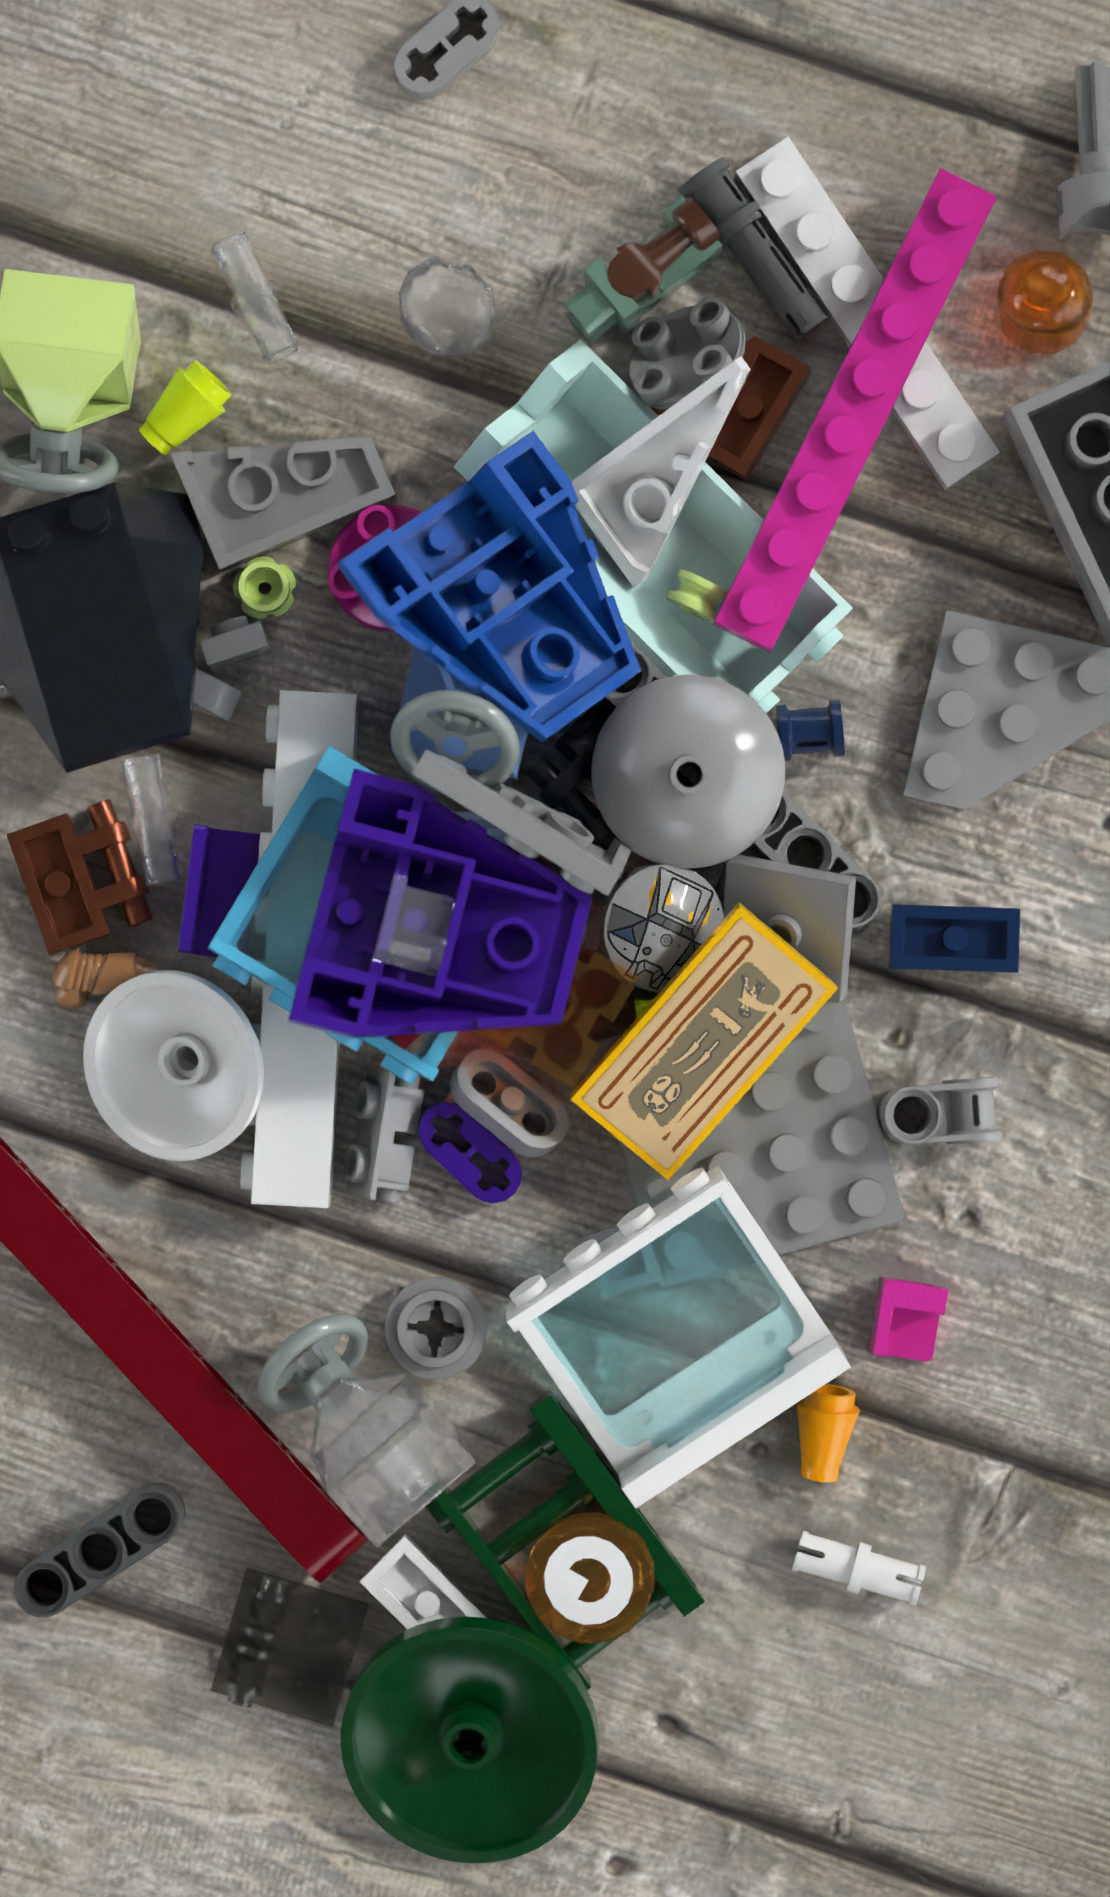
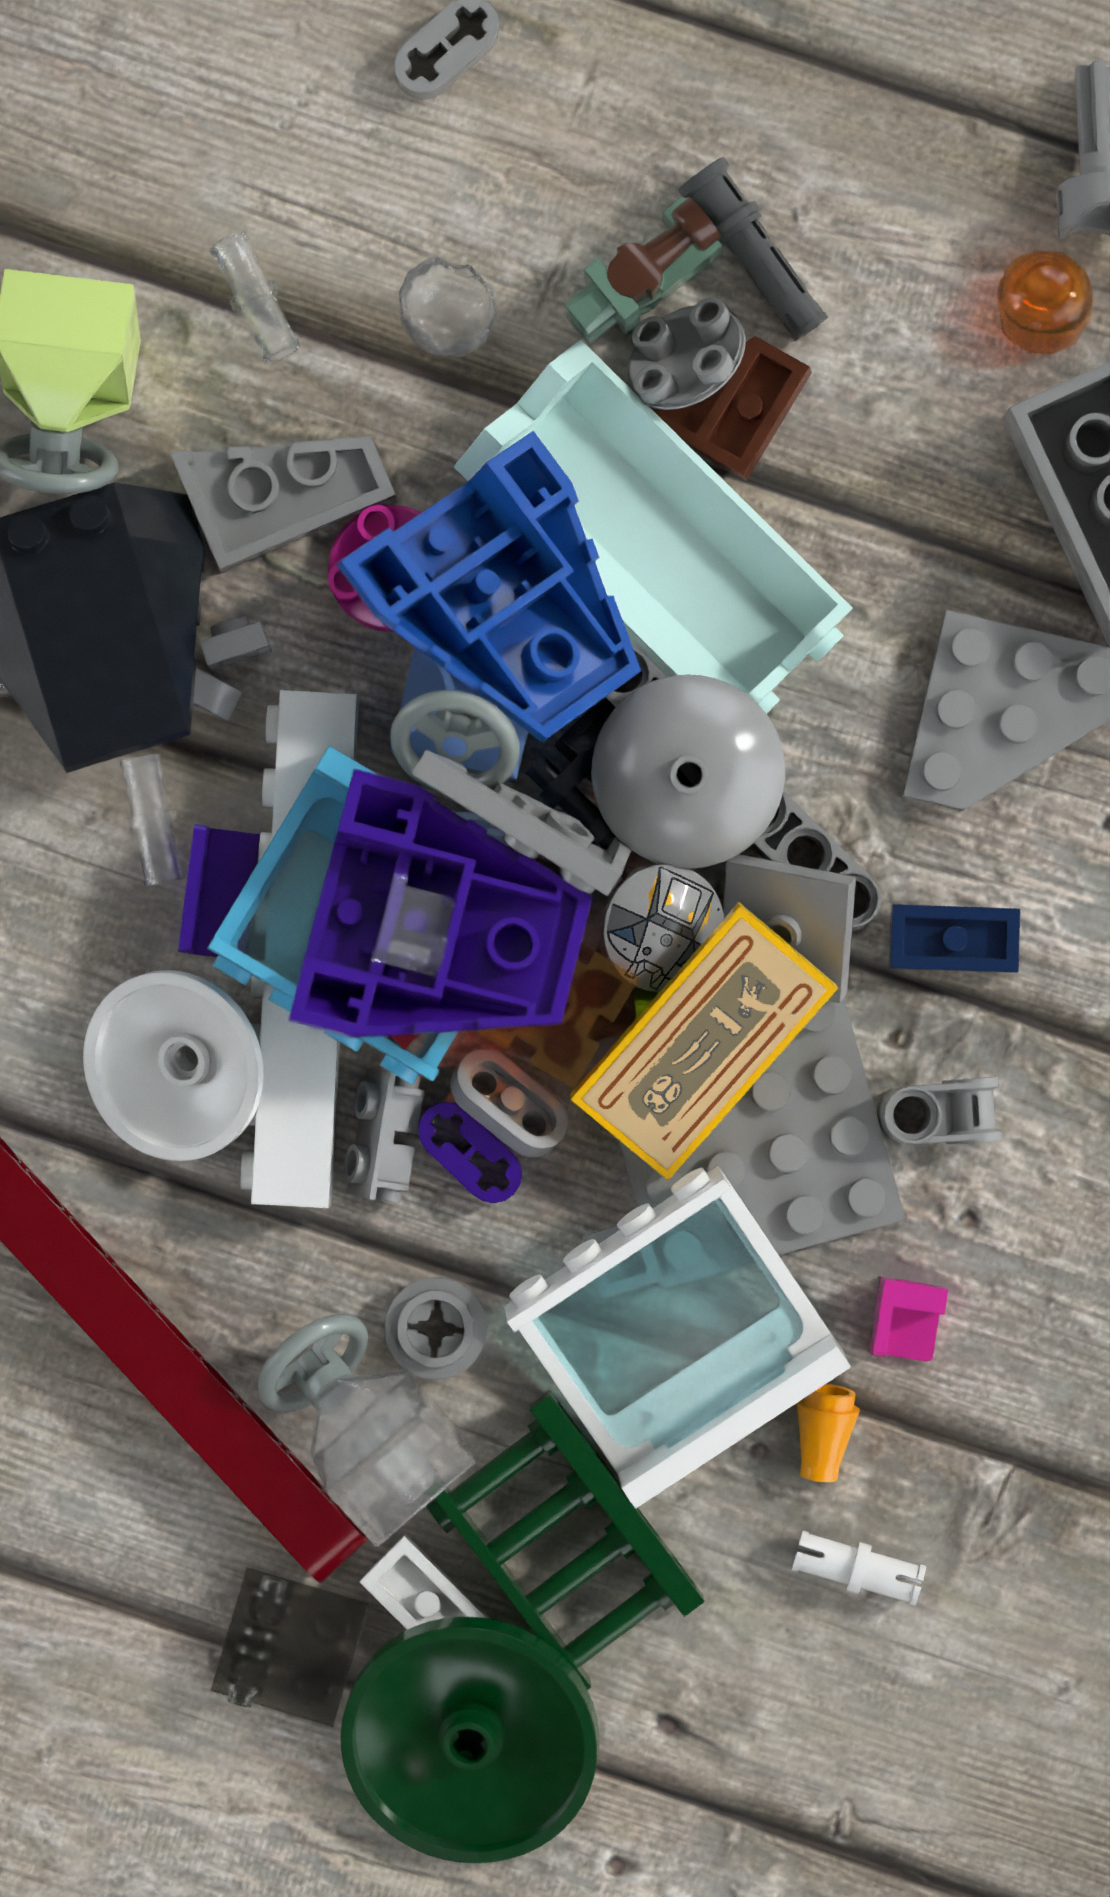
copper plate [6,799,153,955] -> none
dark grey beam [14,1483,185,1617] -> none
medium nougat arm [51,946,159,1009] -> none
neon yellow cone [138,360,232,455] -> none
yellowish green plate [233,556,296,619] -> none
clear orange tile [525,1512,655,1643] -> none
white wing [571,356,751,588] -> none
yellowish green bush [666,569,728,623] -> none
dark pink plate [712,168,997,653] -> none
white plate [735,137,1000,491] -> none
dark blue bush [776,699,845,761] -> none

